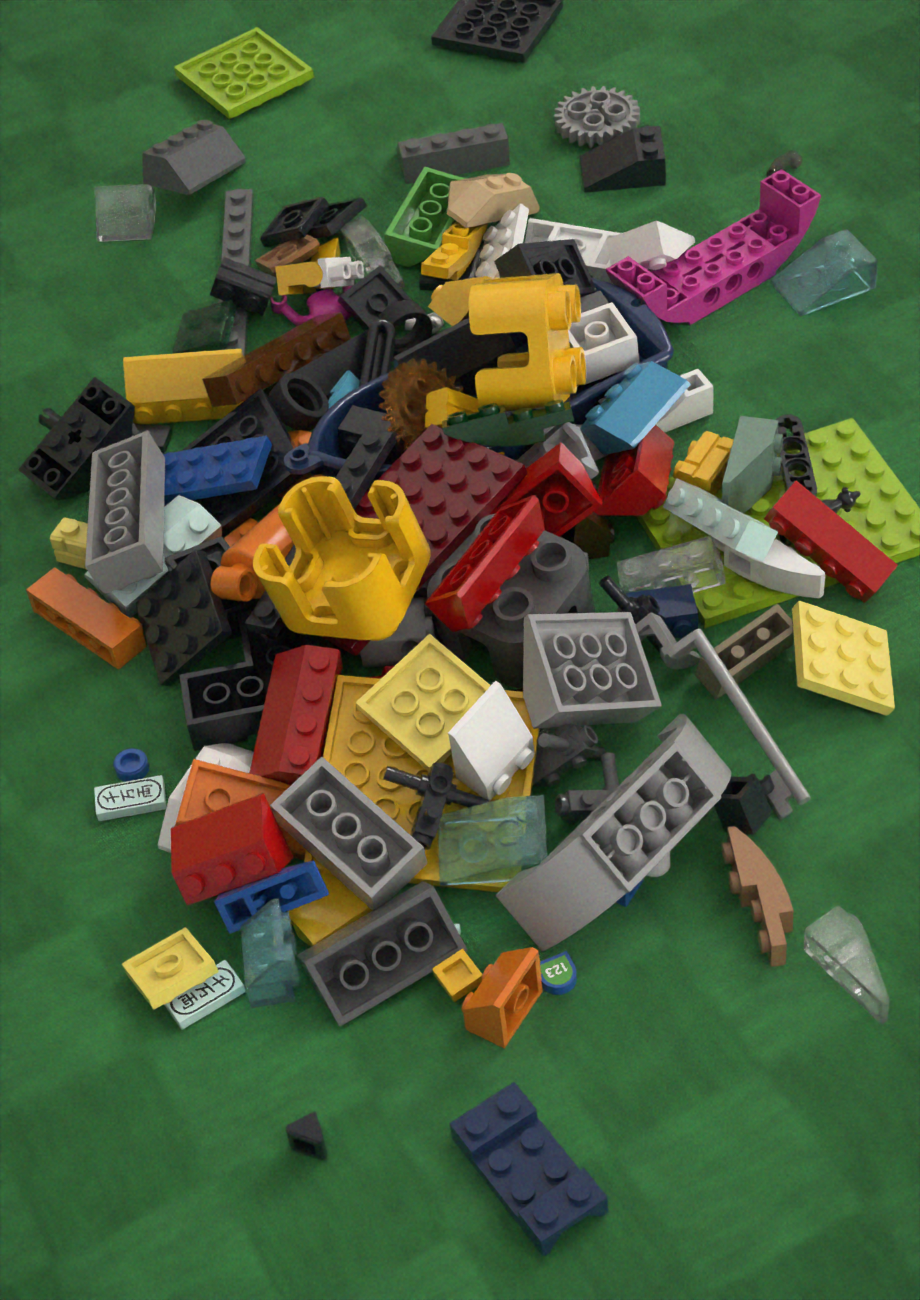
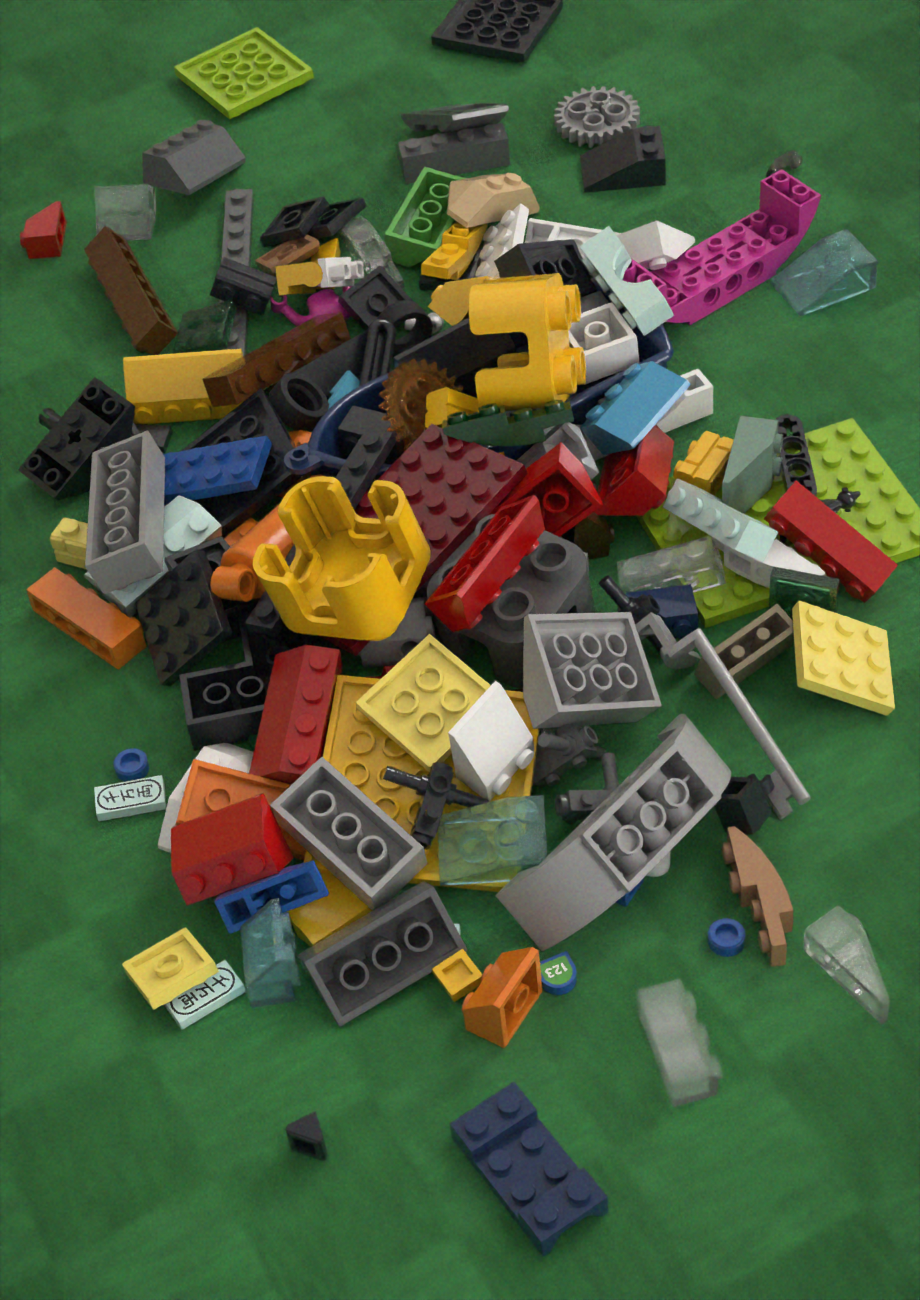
none -> red slope [20,201,67,259]
none -> reddish brown brick [84,226,178,355]
none -> dark grey slope [401,103,509,133]
none -> light aqua arch [579,226,674,336]
none -> clear brick [636,979,723,1107]
none -> blue tile [708,918,745,957]
none -> clear green plate [769,566,840,620]

